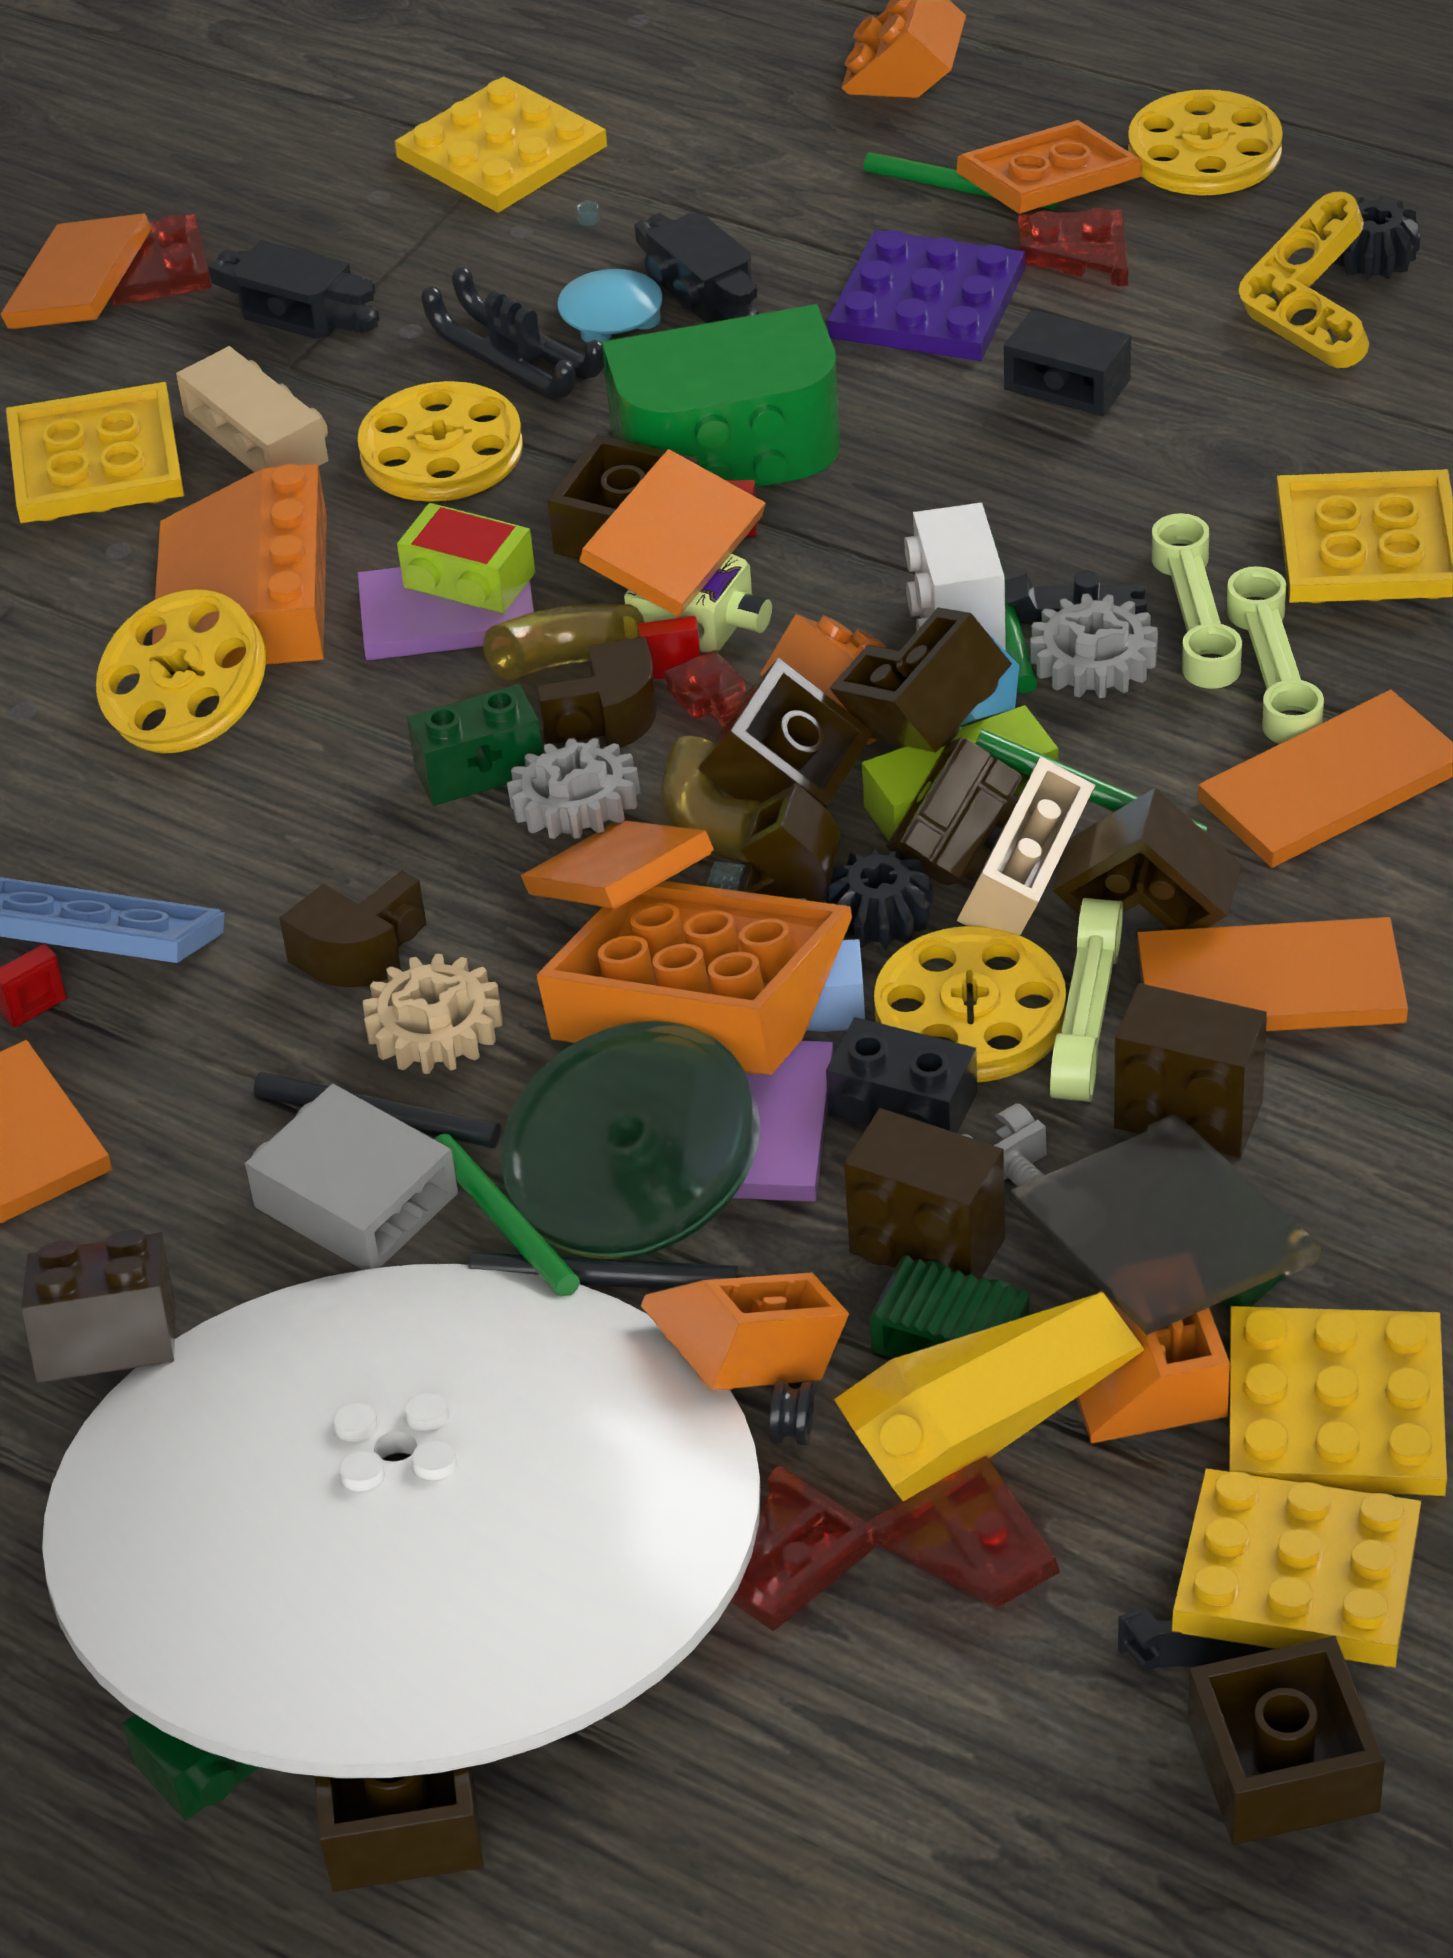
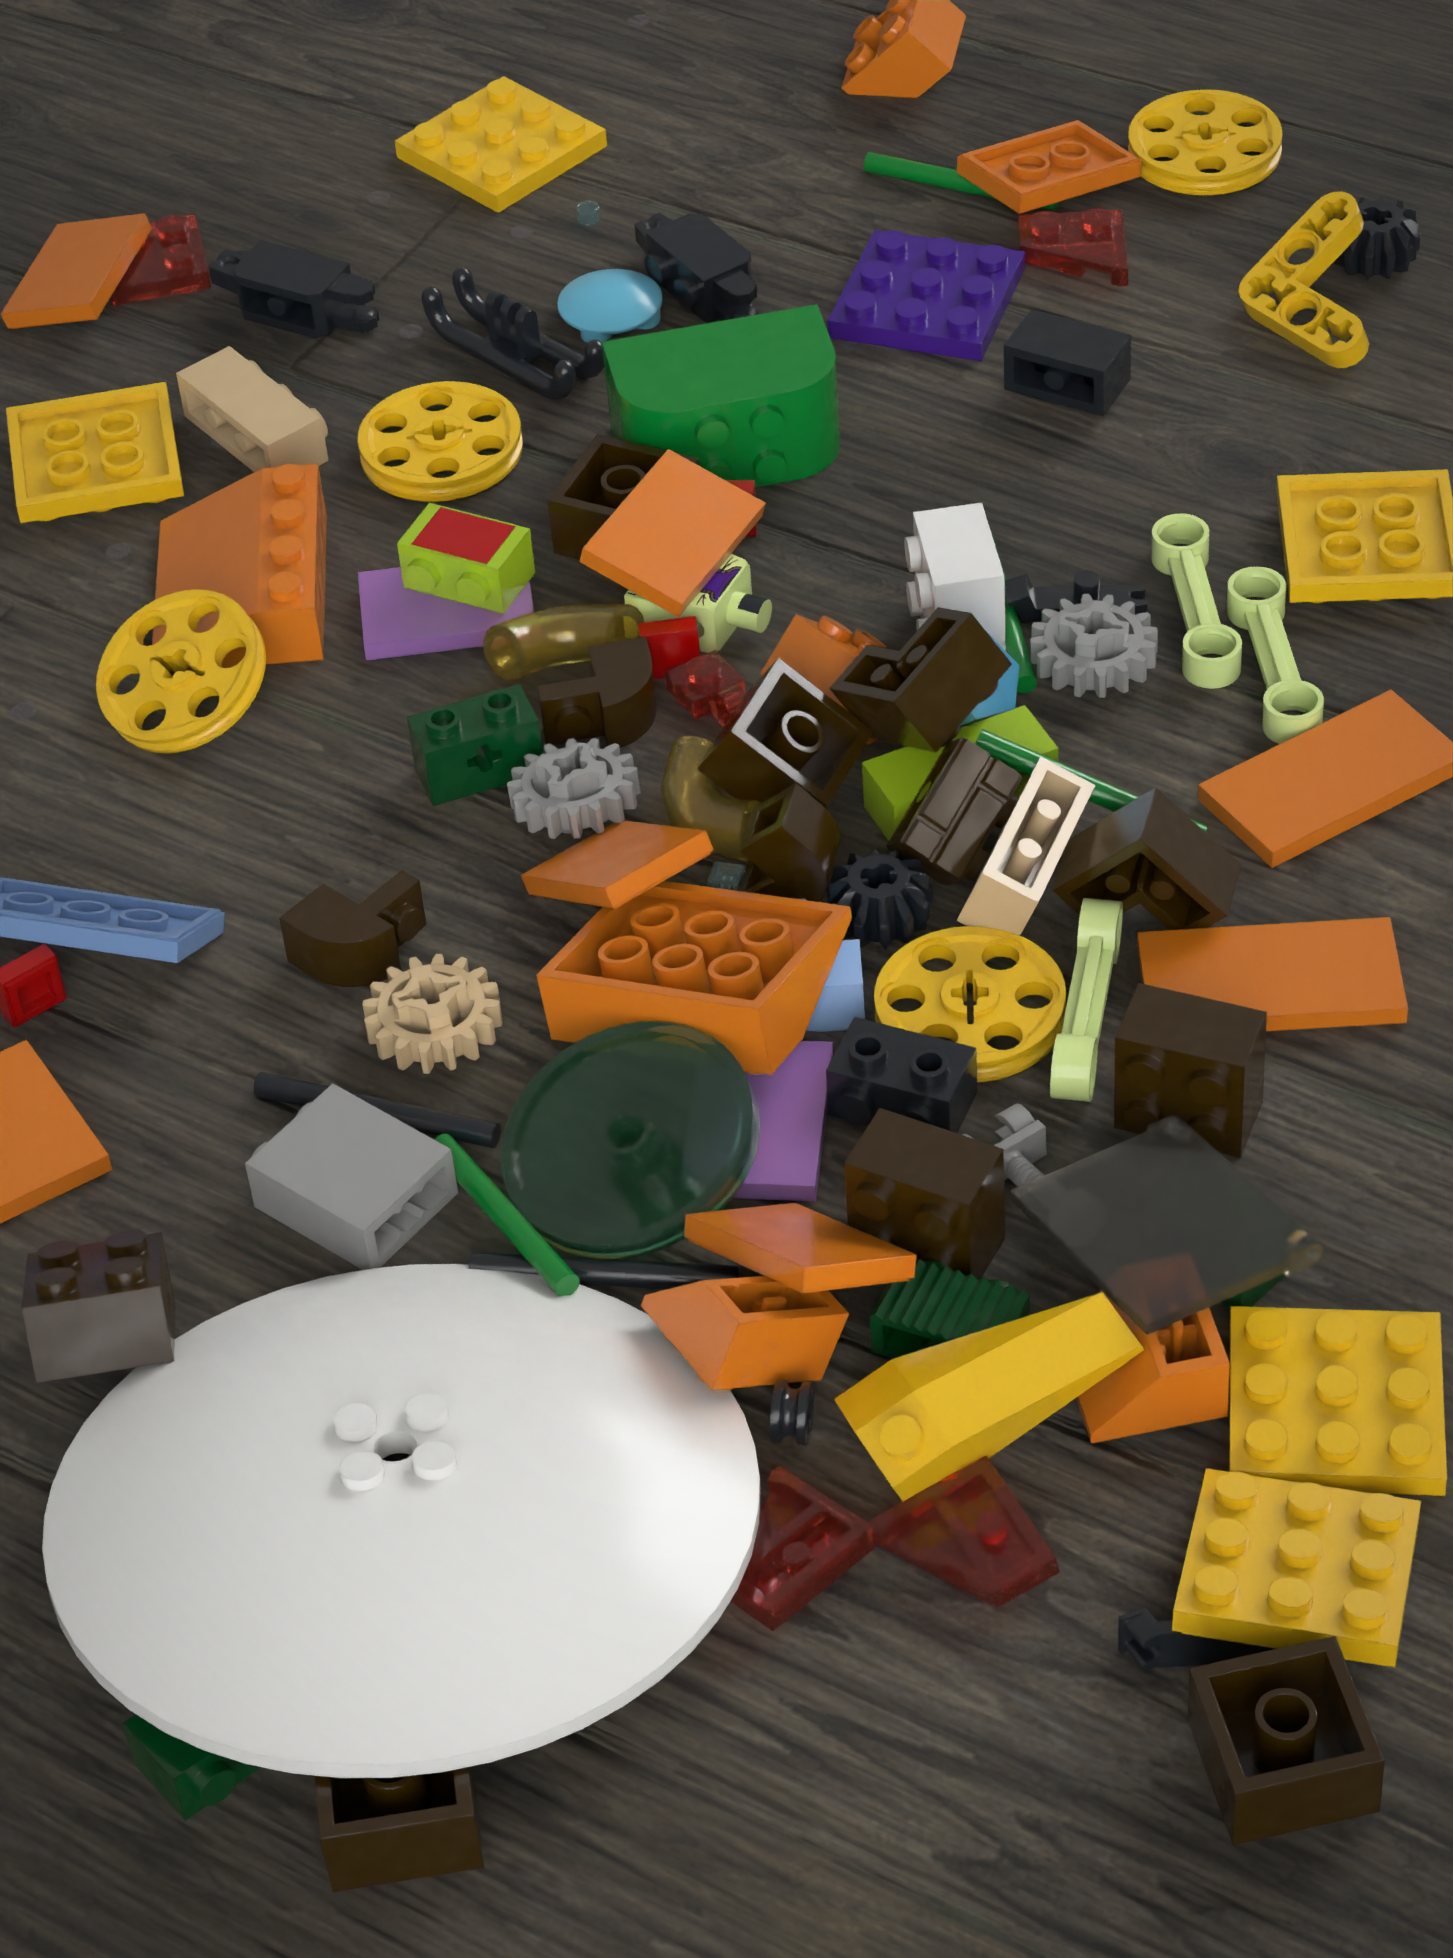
none -> orange tile [684,1203,916,1293]

